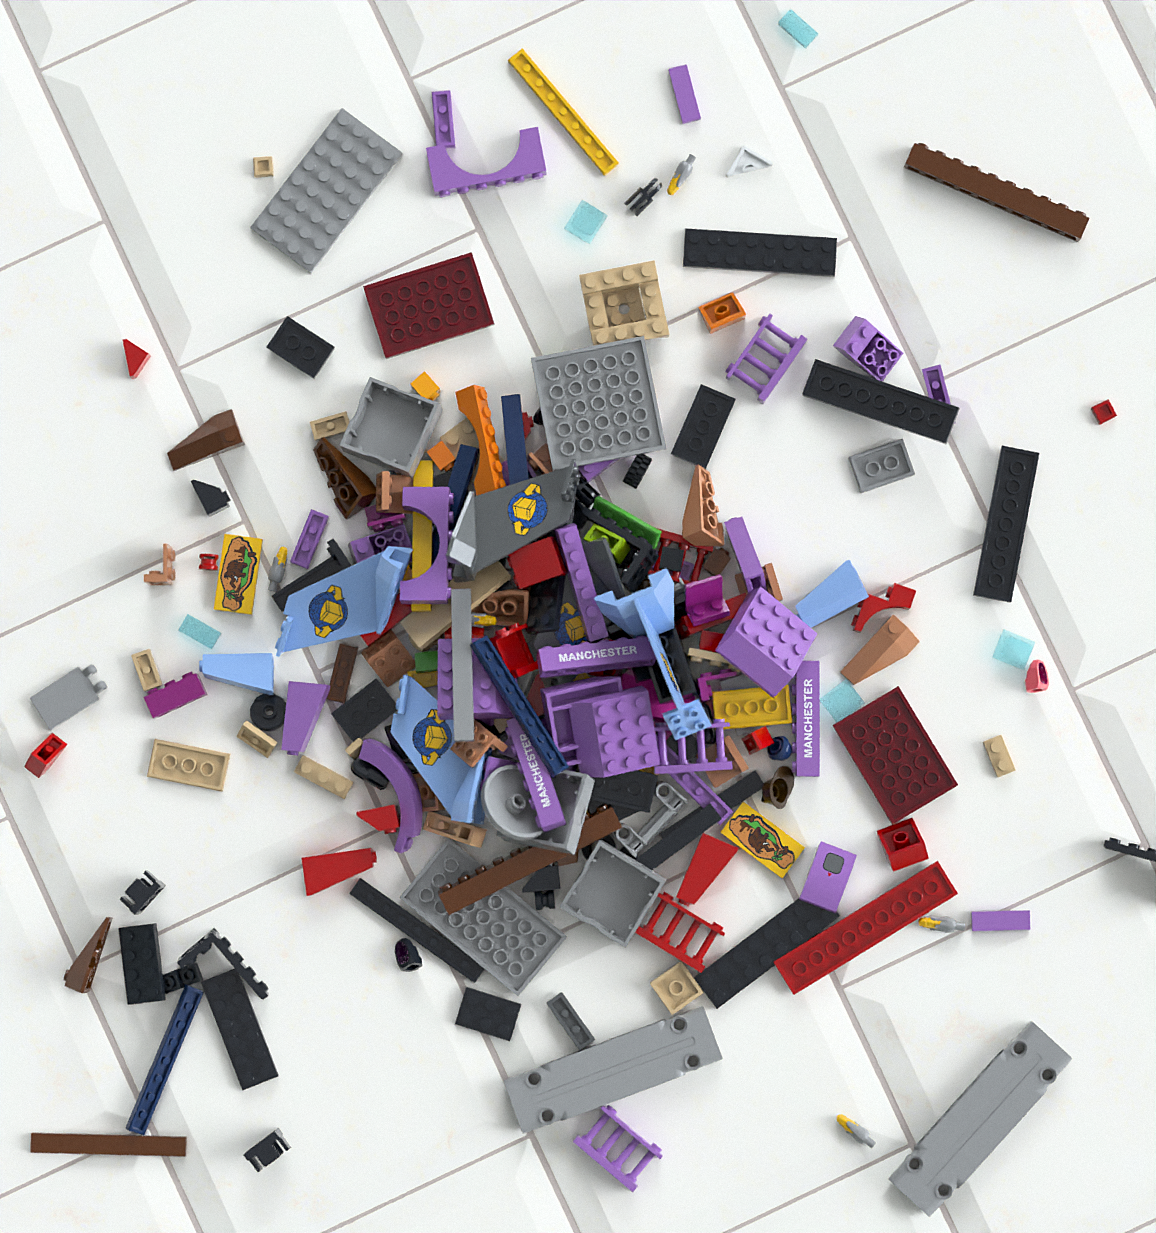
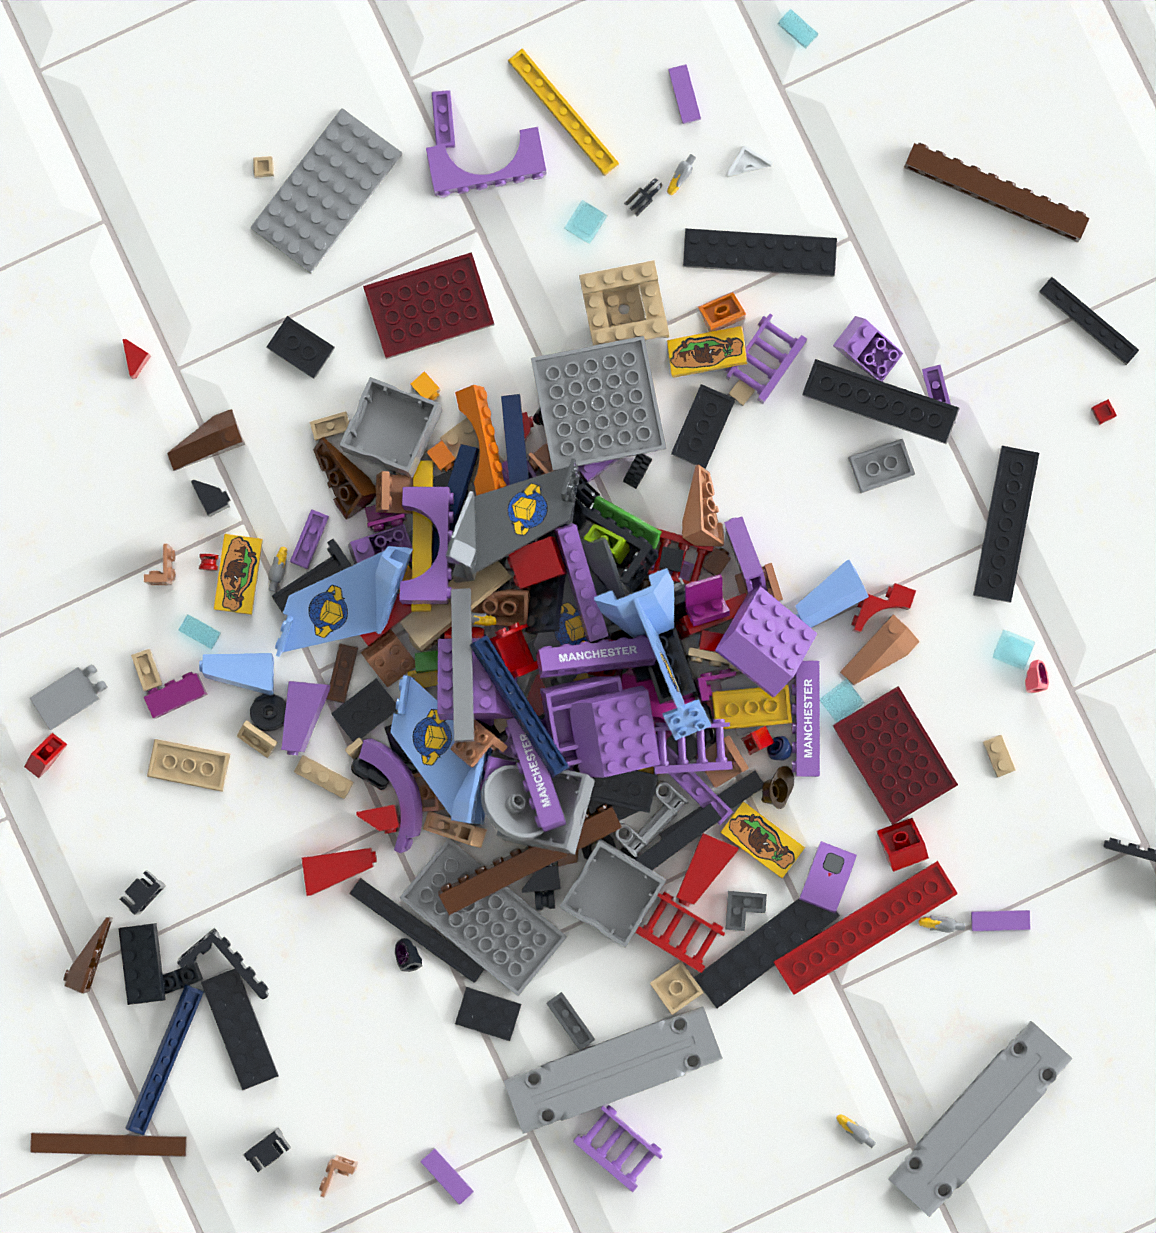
none -> nougat bracket [319,1155,358,1197]
none -> medium lavender tile [420,1148,474,1205]
none -> tile [667,326,747,378]
none -> dark grey plate [725,891,767,931]
none -> tan tile [728,379,755,406]
none -> black tile [1039,277,1139,365]

